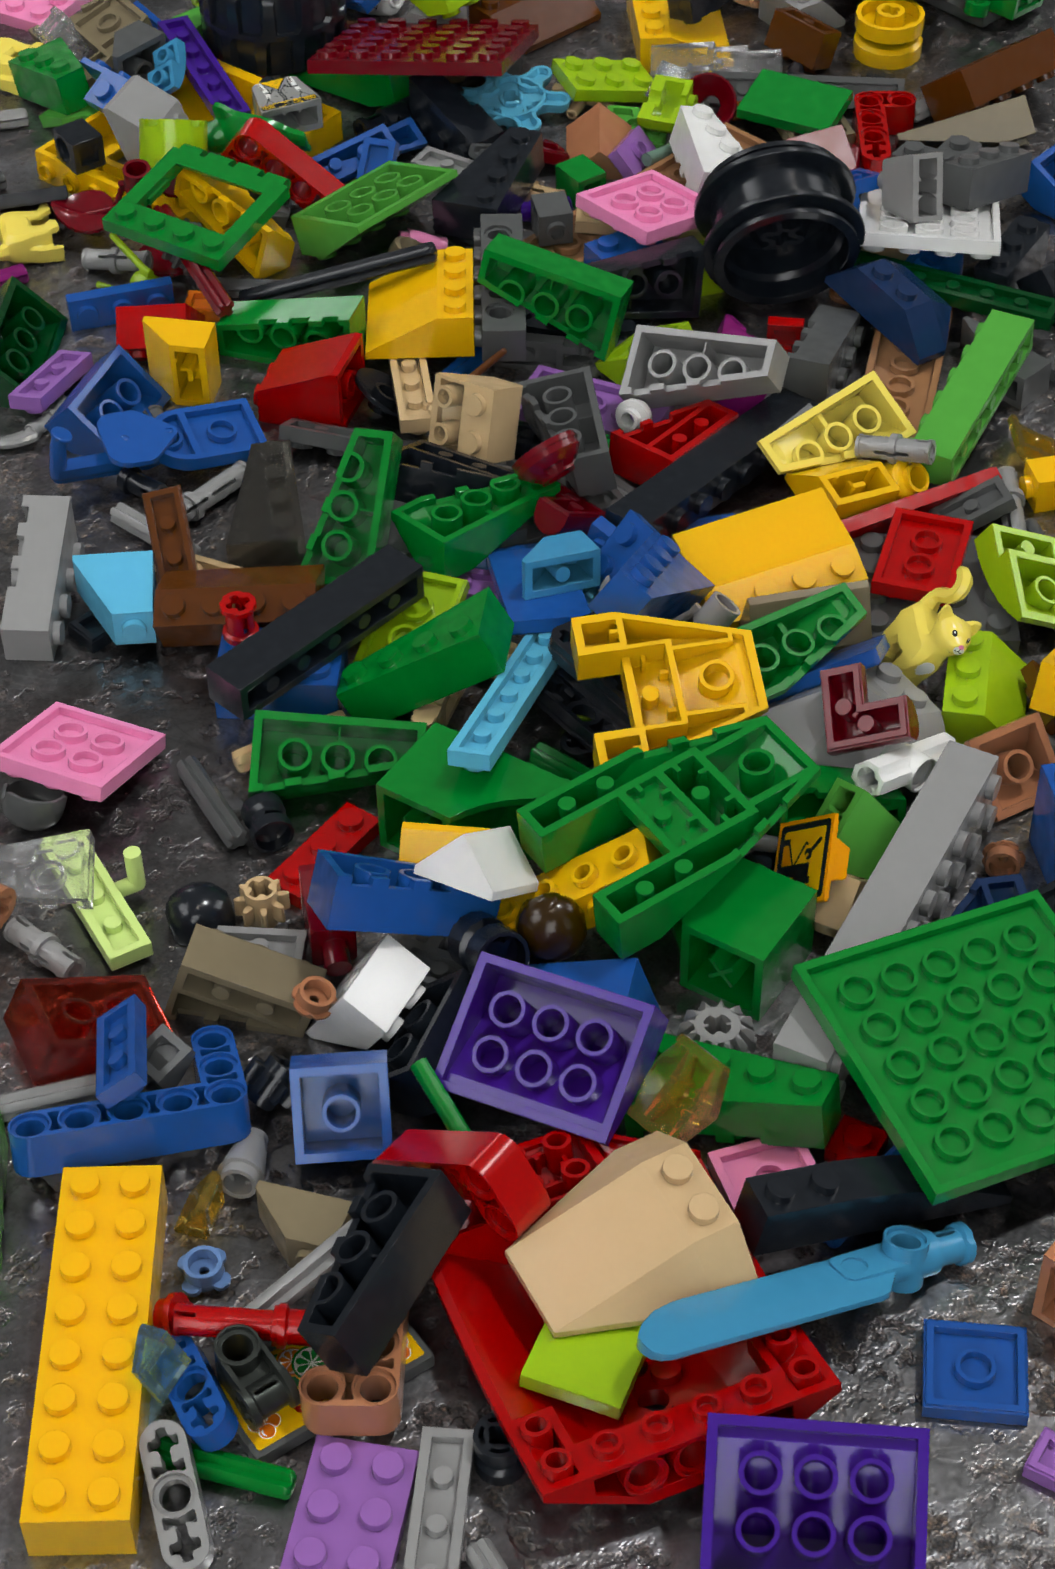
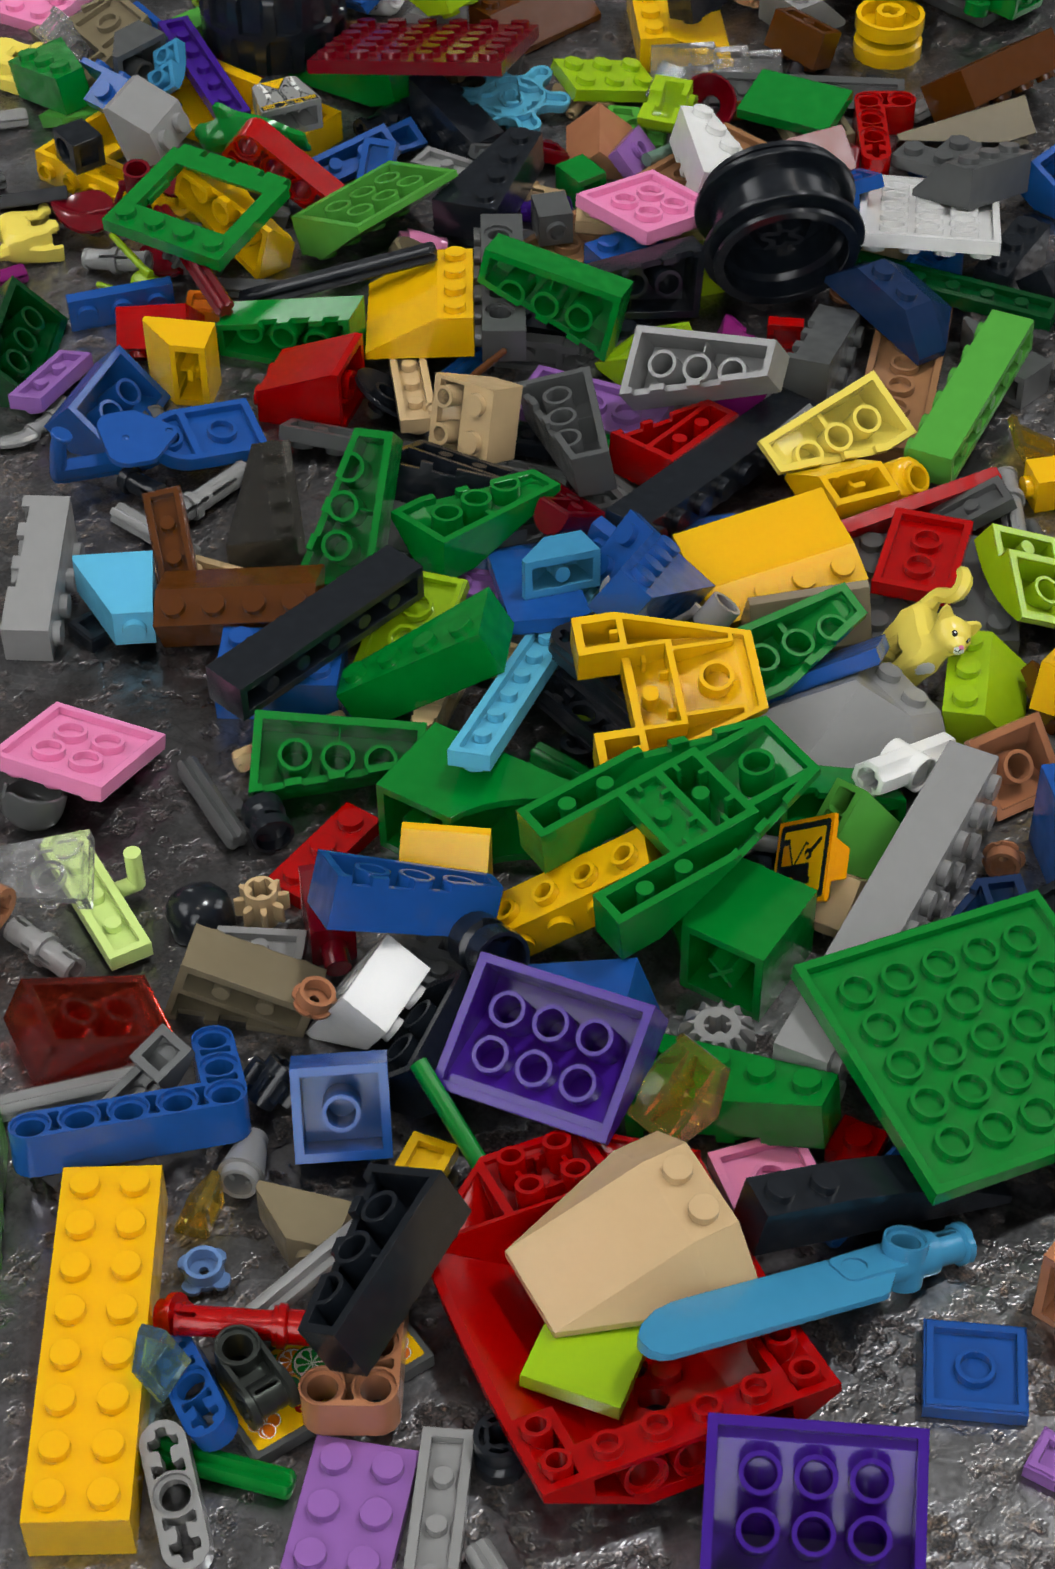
blue plate [96,994,147,1110] -> none
lime cylinder [139,119,208,168] -> none
red bush [219,591,260,646] -> none
red beam [372,1129,551,1242] -> none
white slope [413,826,539,901] -> none
dark red piece [512,430,580,487] -> none
dark brown hair [515,892,587,963] -> none
white plate [615,398,652,433] -> none
dark red brick [820,662,919,756] -> none
light grey pin [854,433,936,465] -> none
light grey torso [877,151,943,223] -> none

